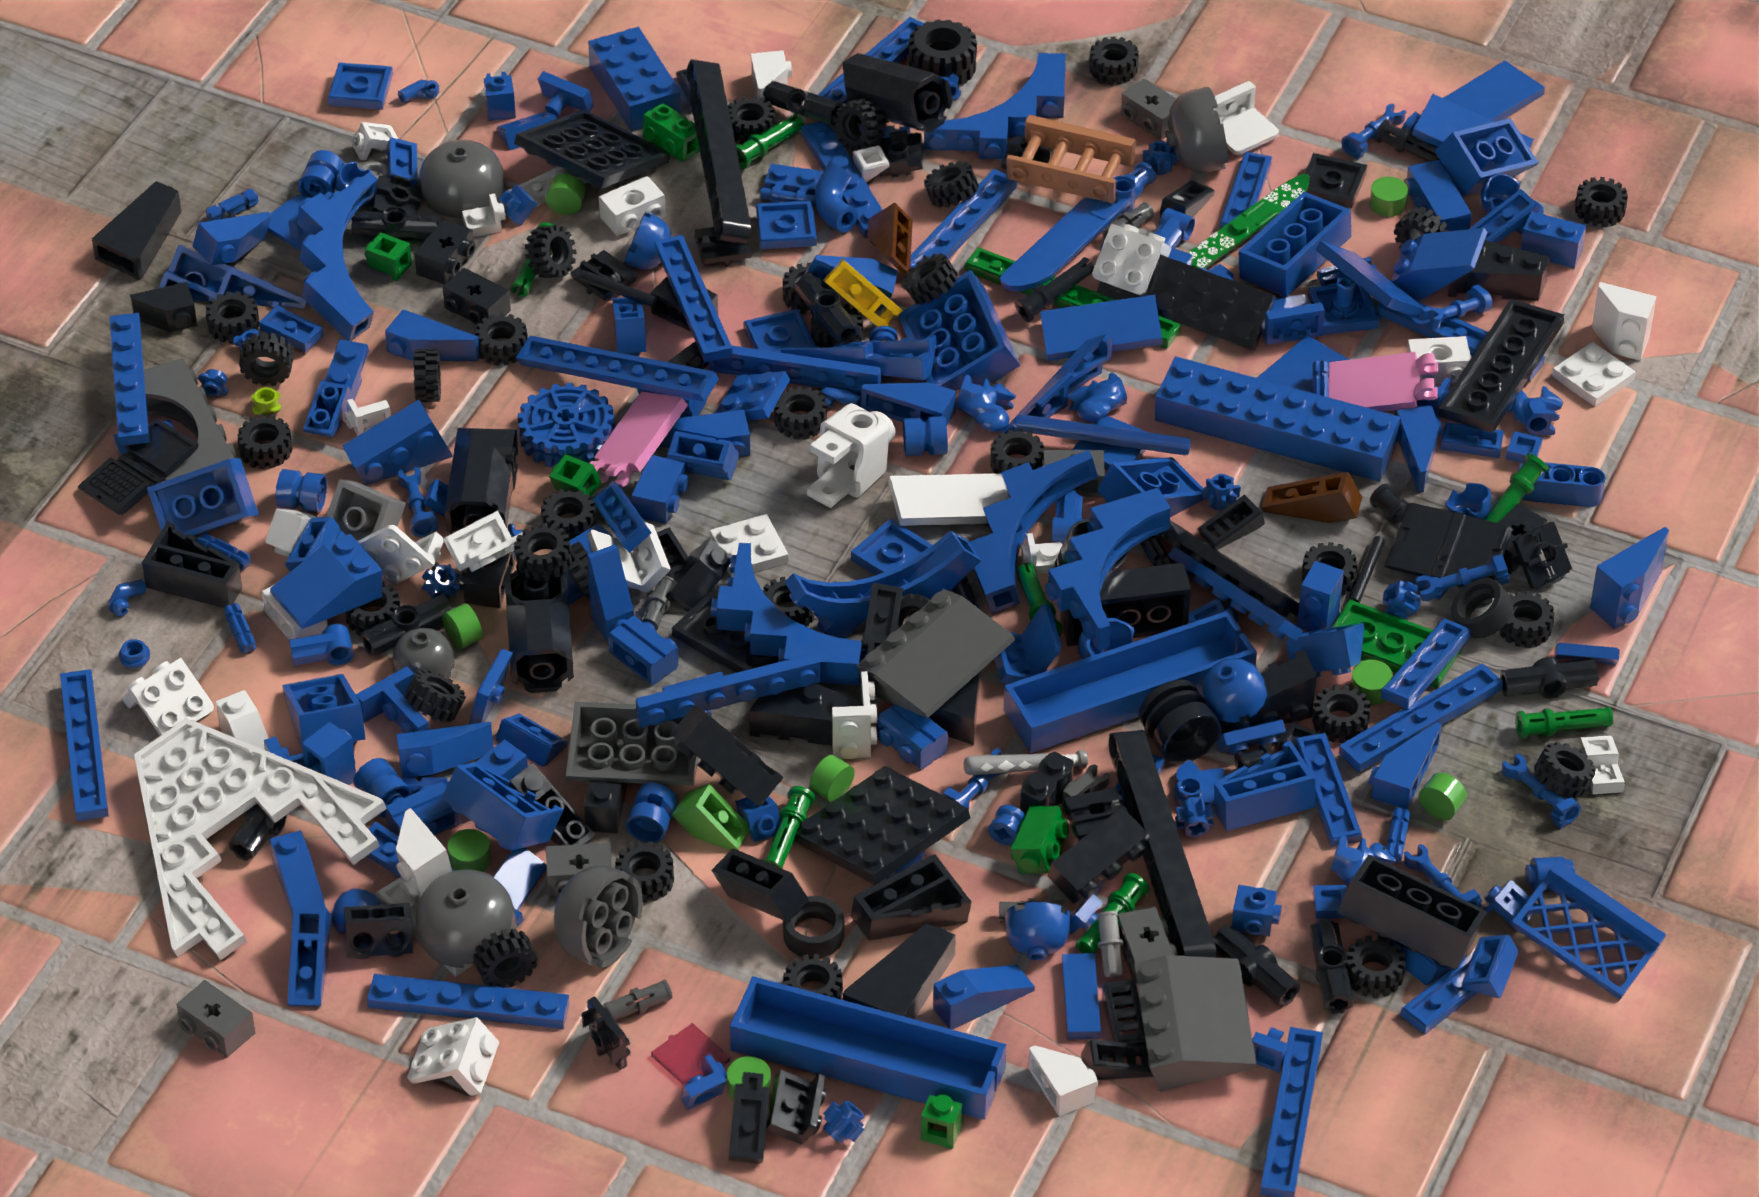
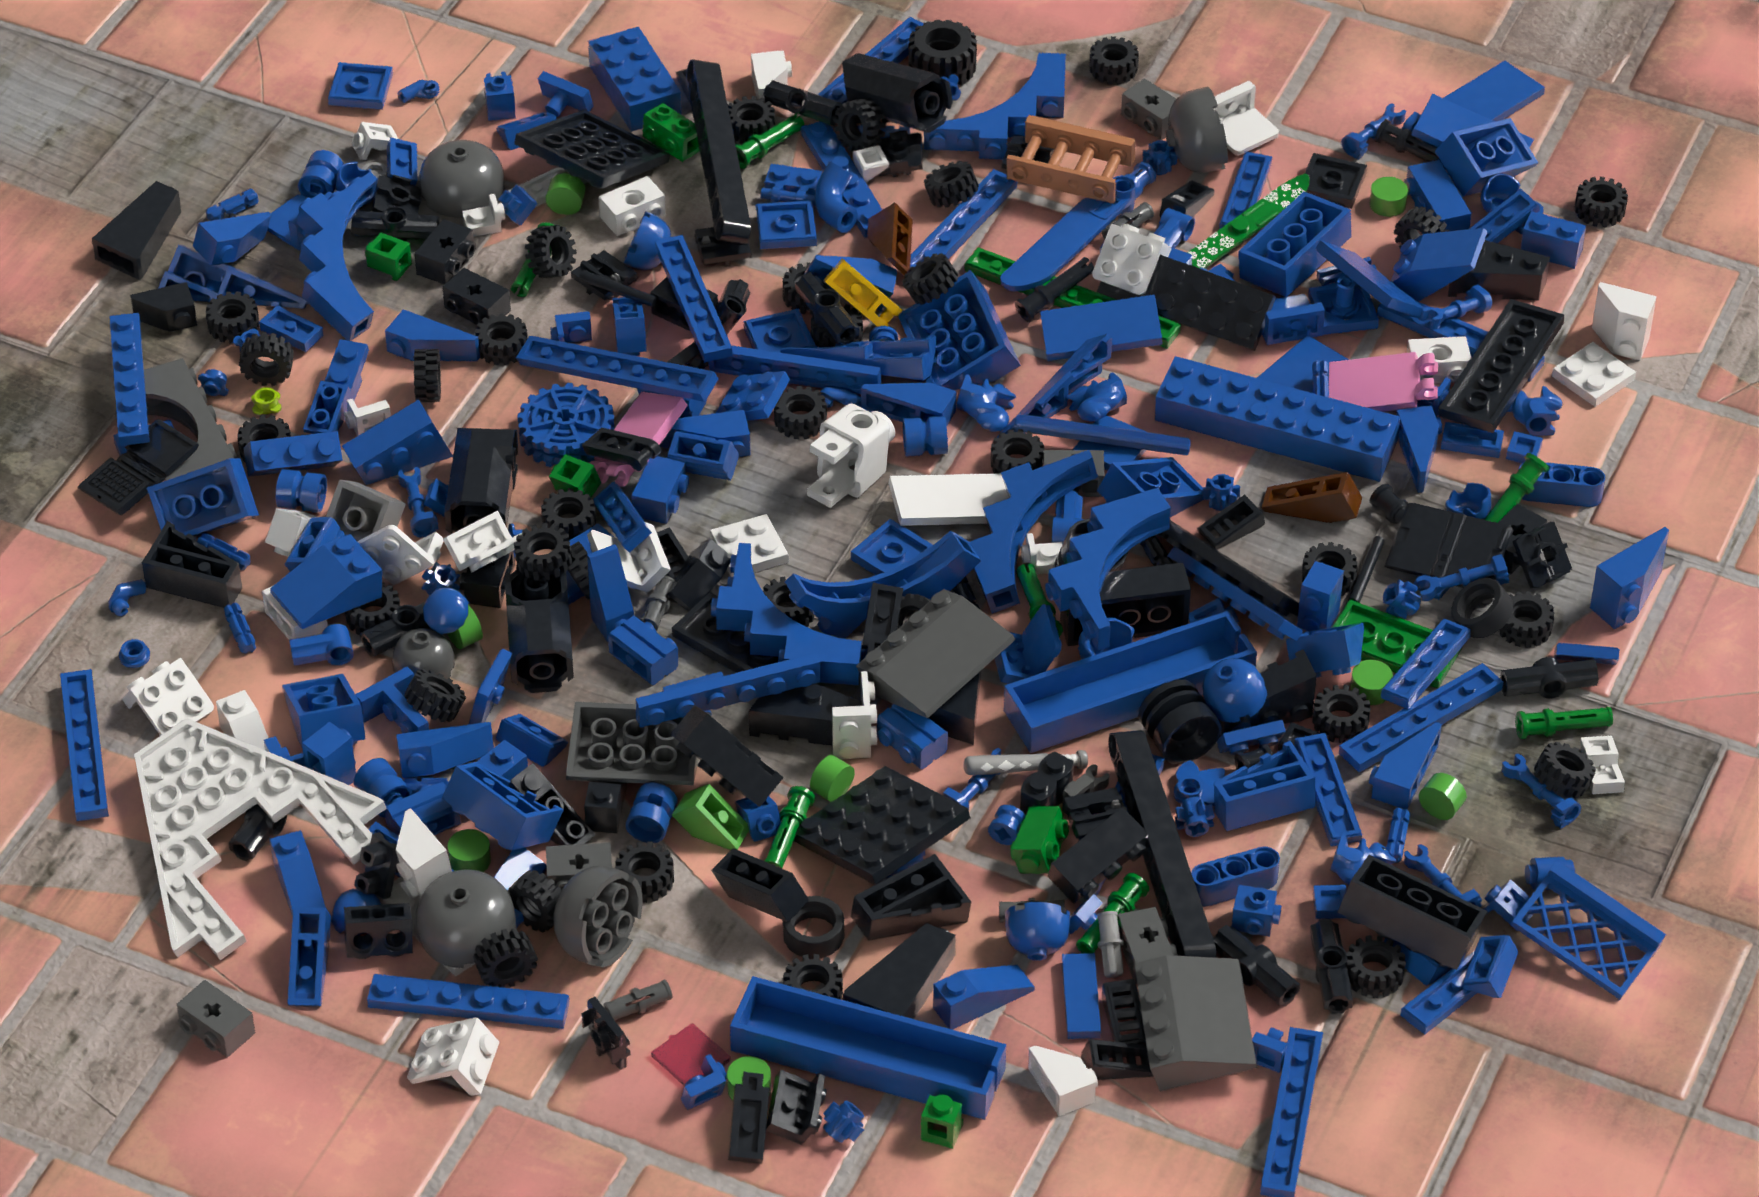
none -> blue brick [243,431,343,477]
none -> black hips [354,832,399,900]
none -> blue hair [423,588,469,635]
none -> black tyre [507,870,562,932]
none -> blue bracket [550,311,592,343]
none -> black plate [582,427,661,471]
none -> black piece [715,279,751,333]
none -> blue beam [1191,846,1280,907]

